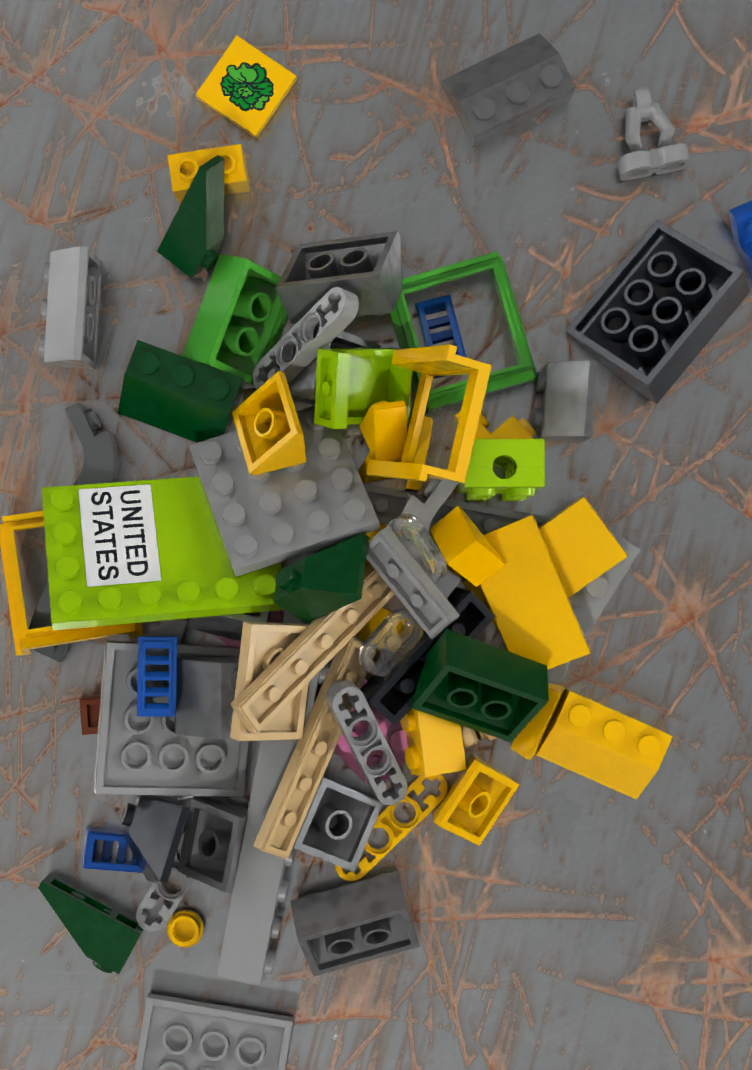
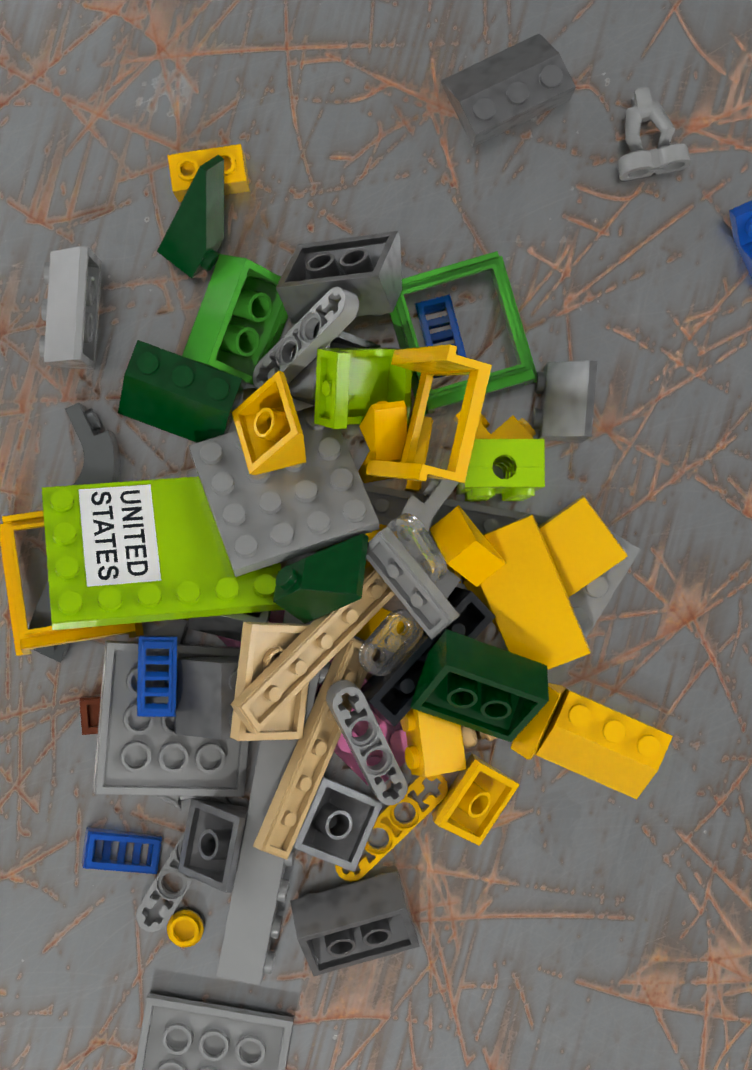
dark green slope [38,874,143,974] -> none
black slope [121,797,190,884] -> none
yellow tile [195,35,297,139] -> none
black slope [565,219,751,404] -> none

